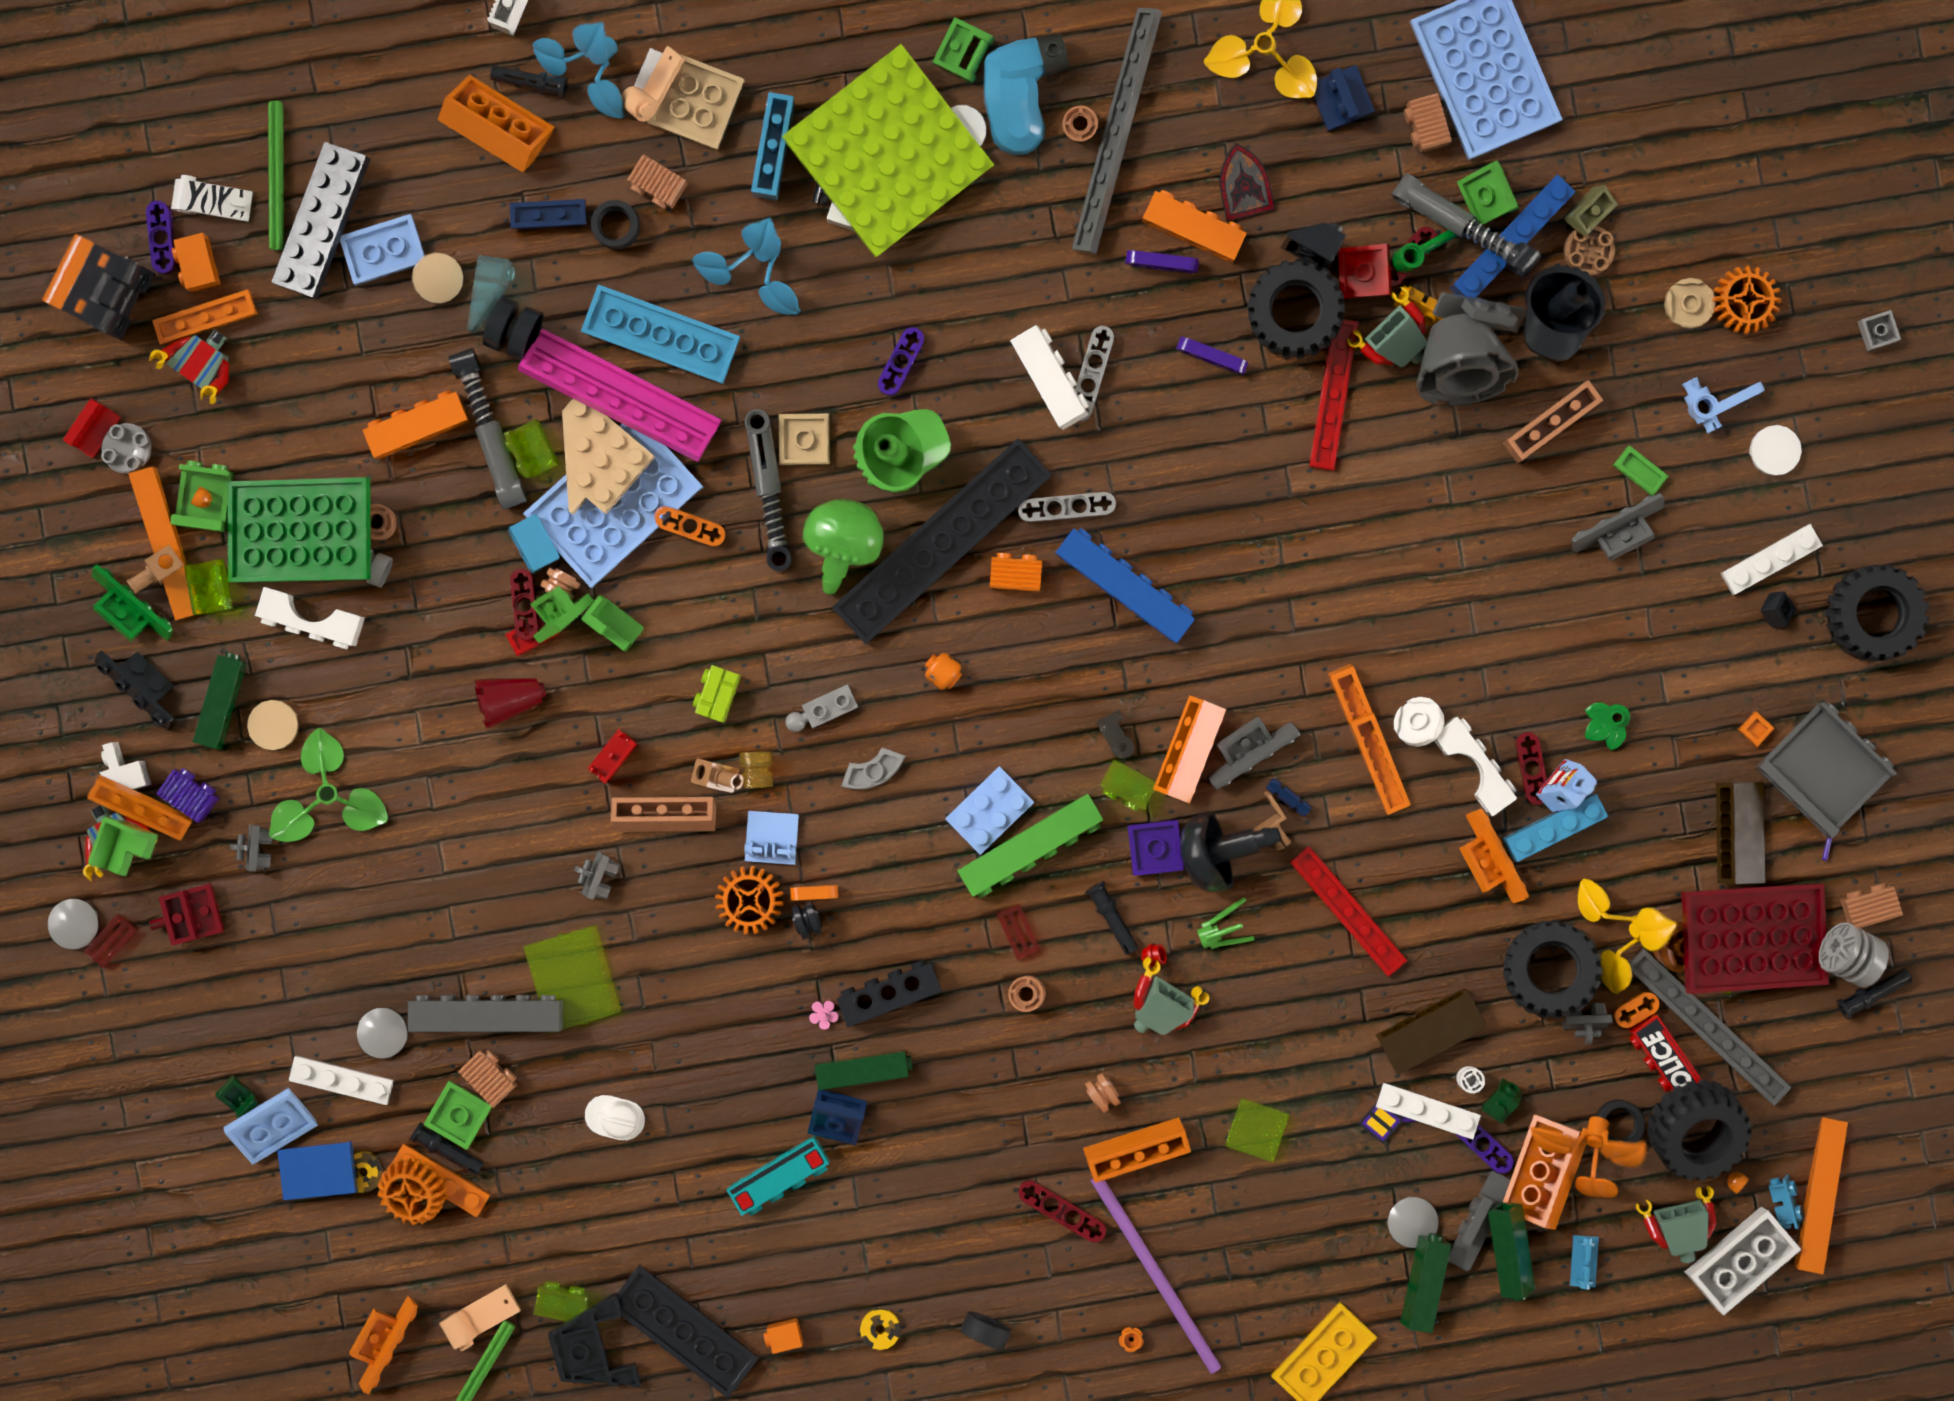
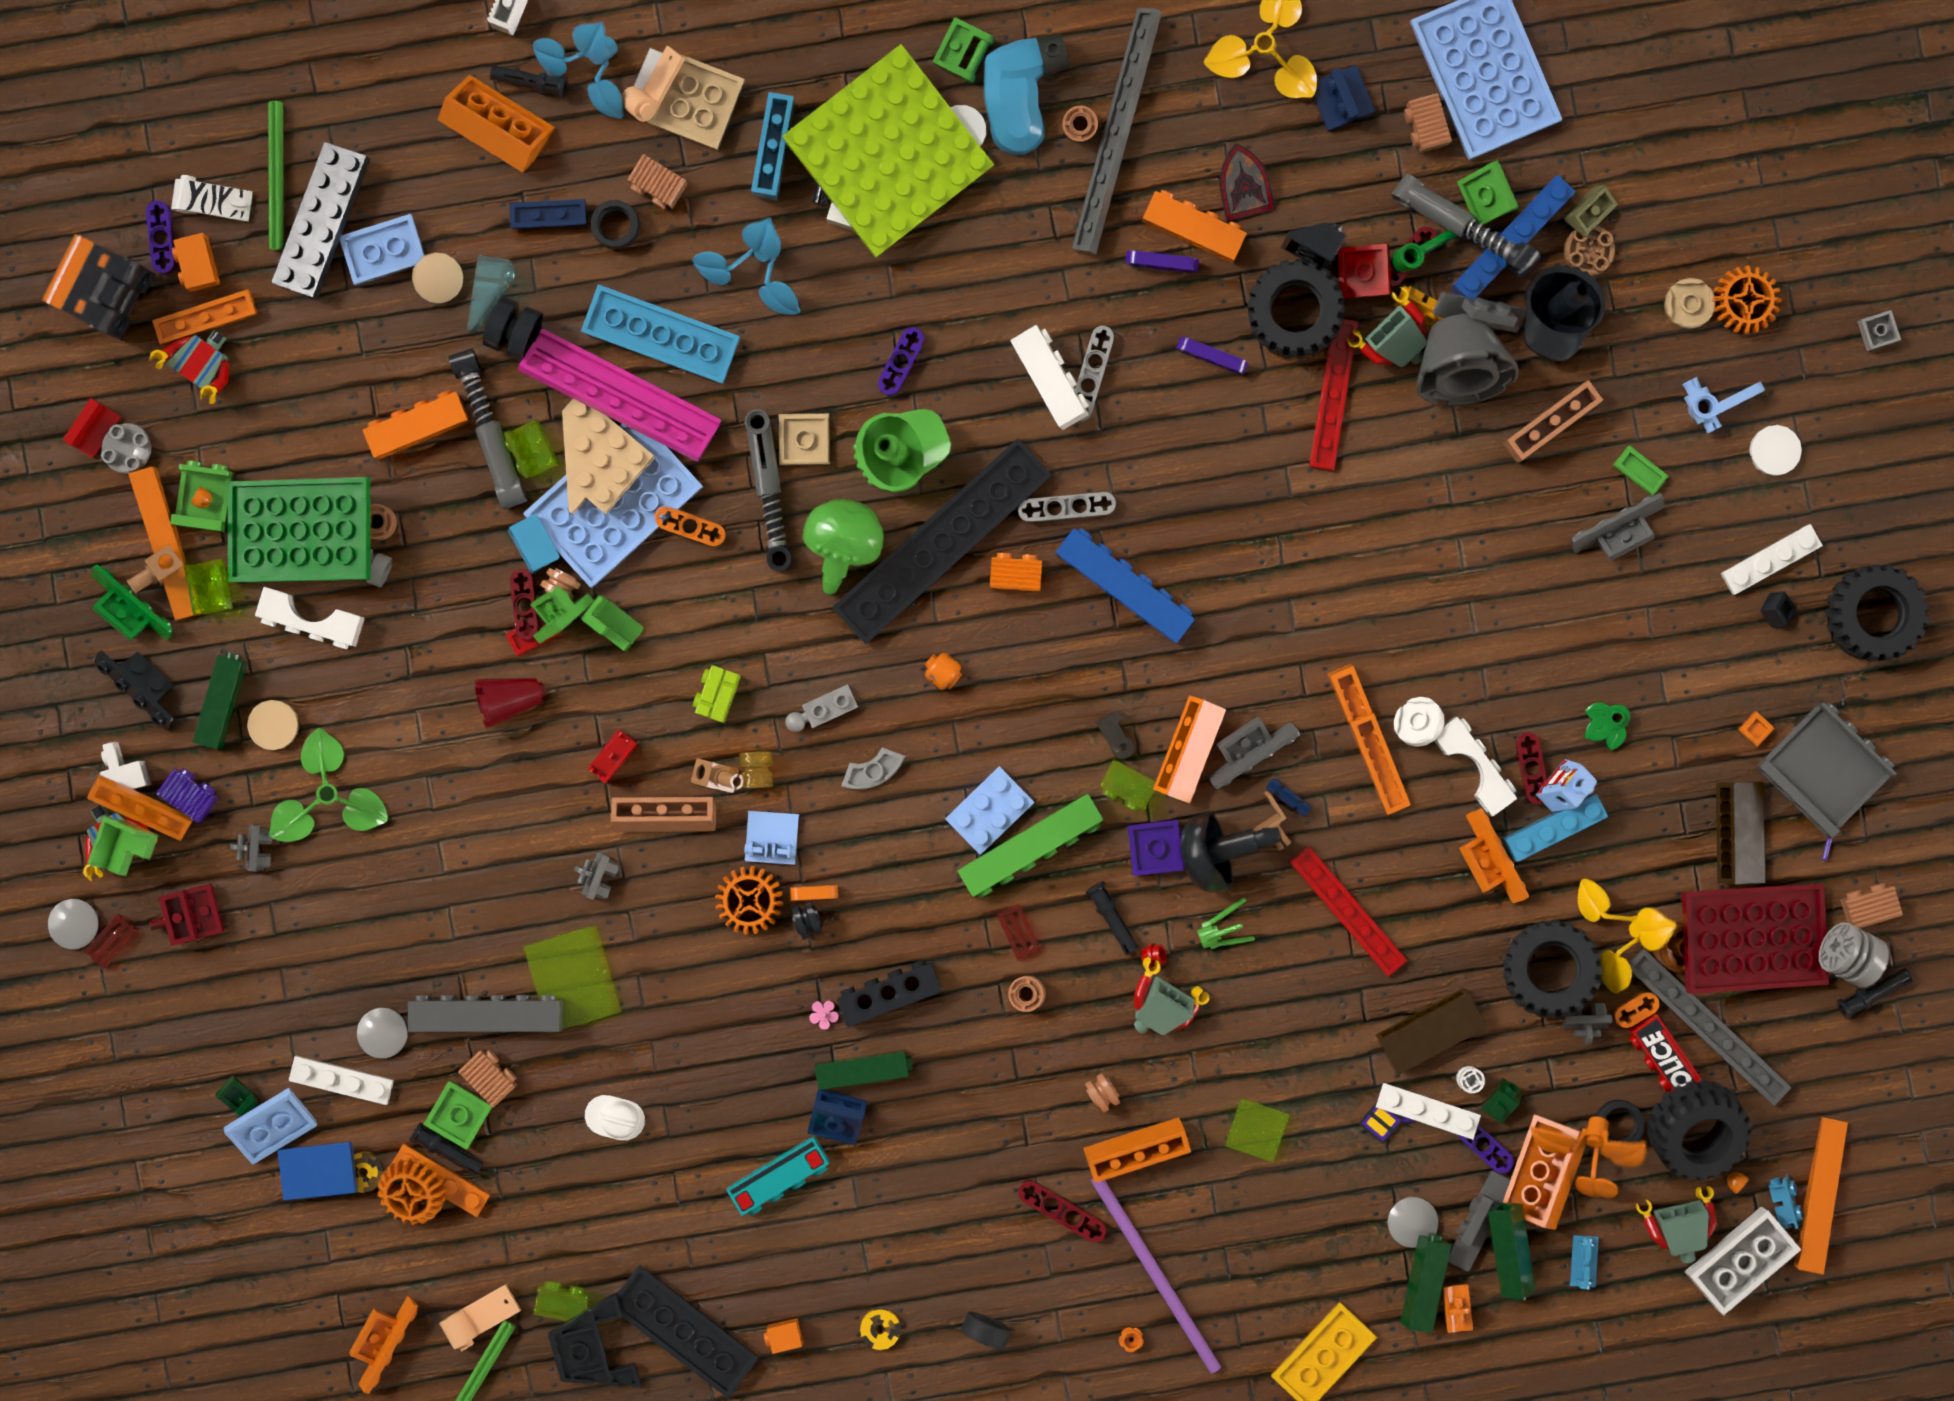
none -> orange hips [1442,1284,1473,1333]

